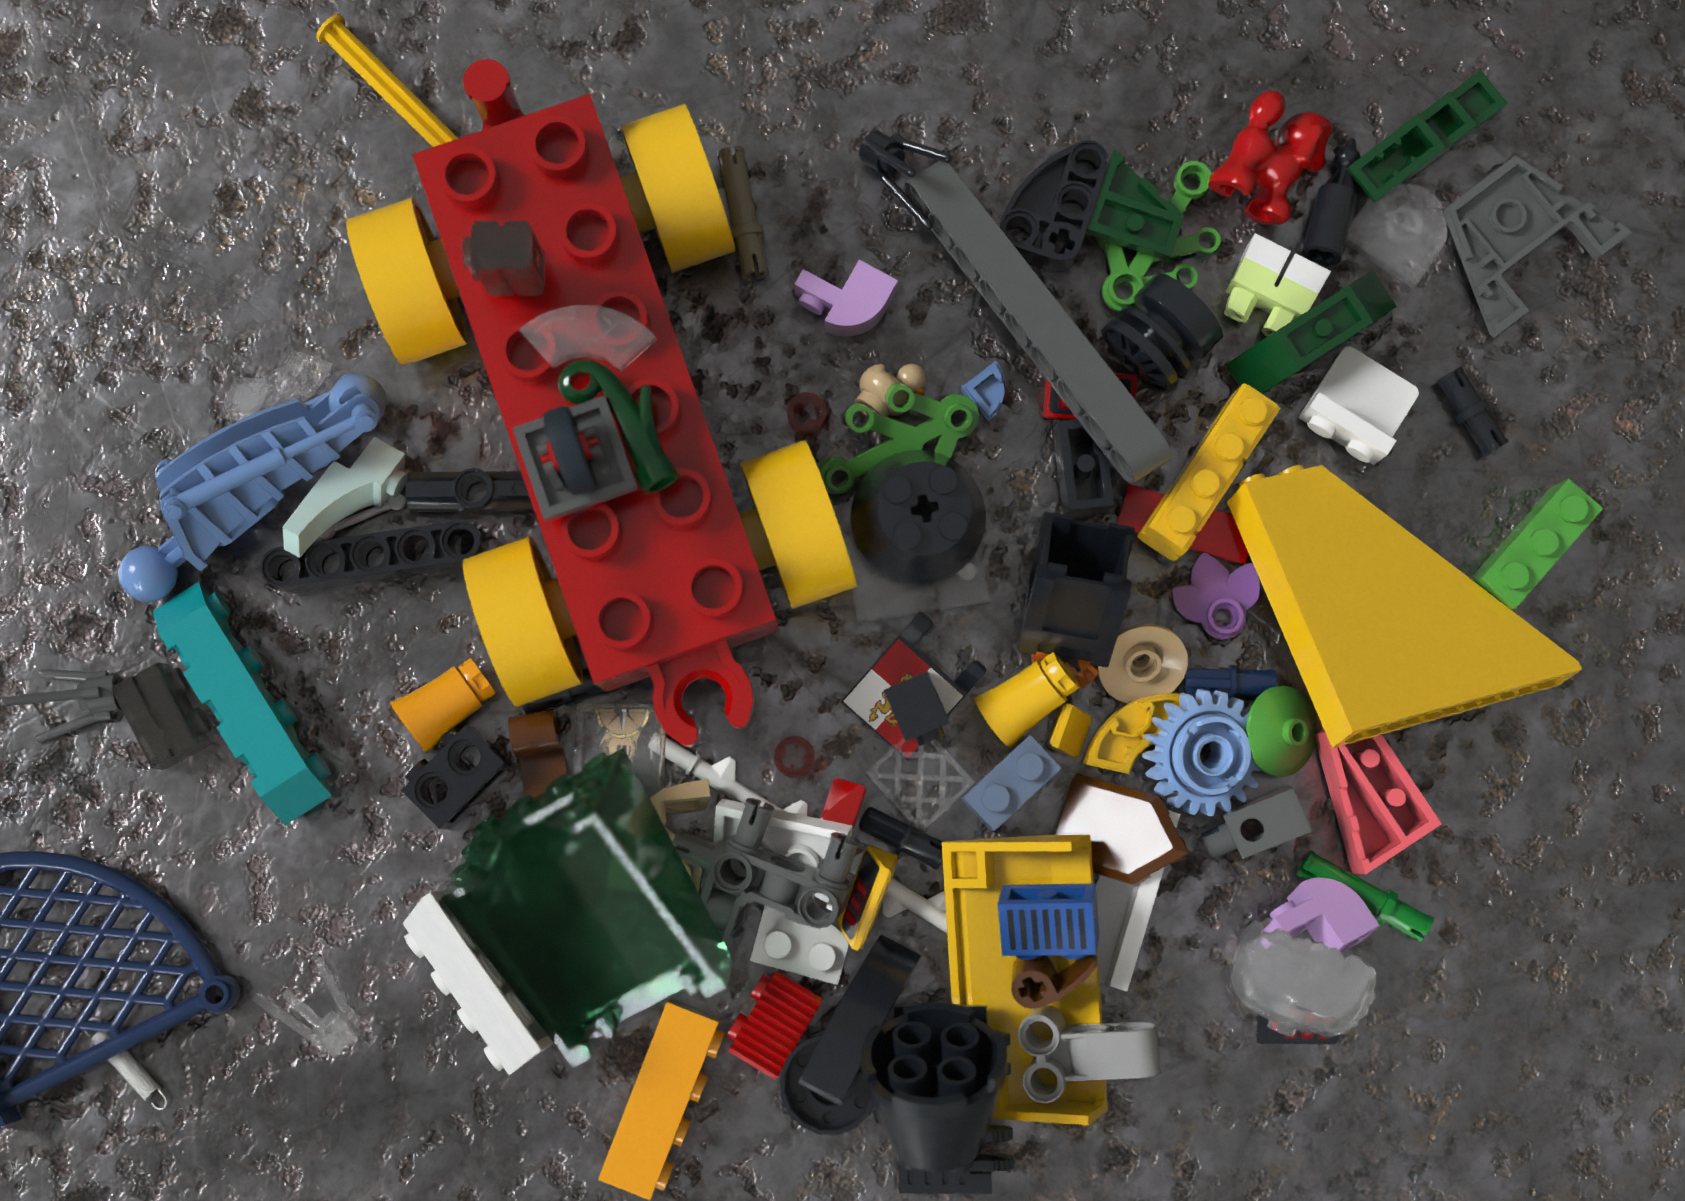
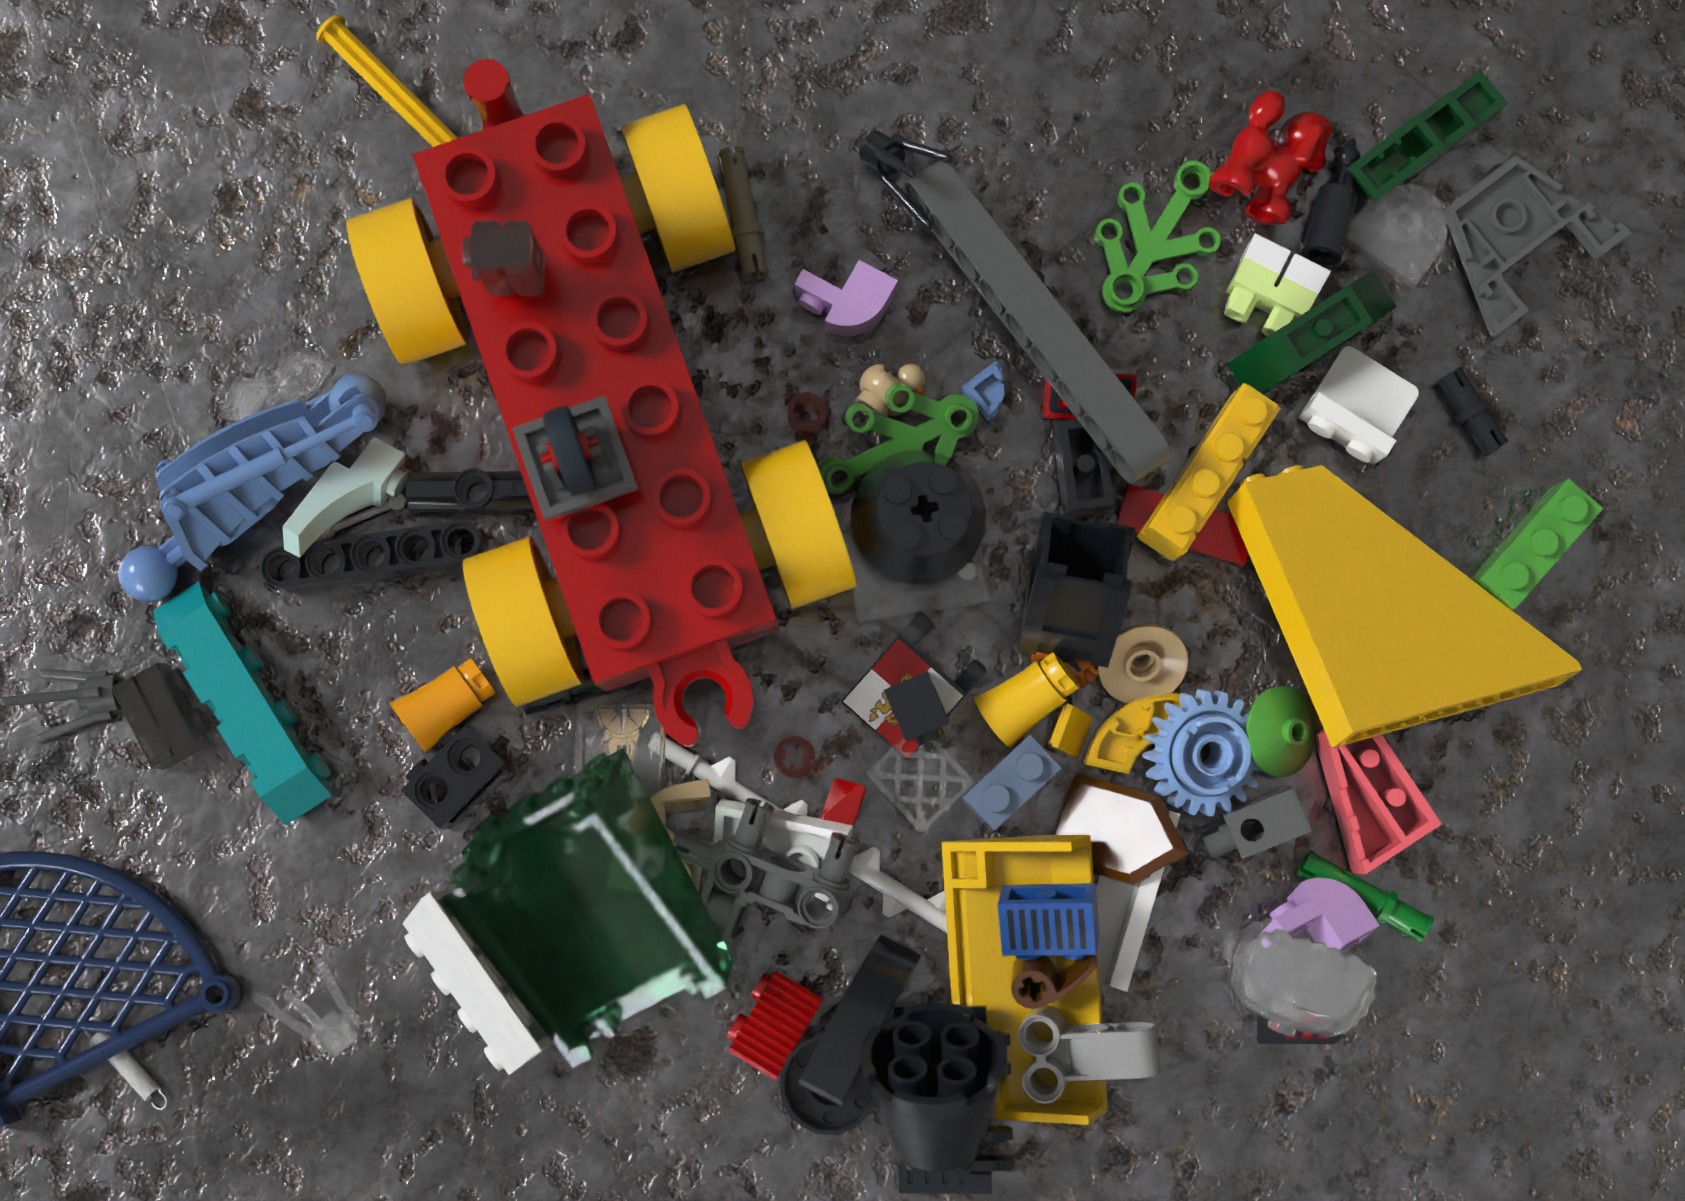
reddish brown panel [508,709,570,803] -> none
clear tile [519,305,657,372] -> none
dark green plant [558,360,679,494] -> none
light orange brick [598,999,725,1200] -> none
white wing [750,905,849,985] -> none
slope [837,845,899,951] -> none
black axle [859,807,943,870] -> none
black beam [999,140,1109,273] -> none
dark green wing [1086,150,1184,261] -> none
black wheel [1101,273,1223,394] -> none
medium lavender plate [1172,553,1260,640] -> none
dark blue axle [1184,665,1277,700] -> none

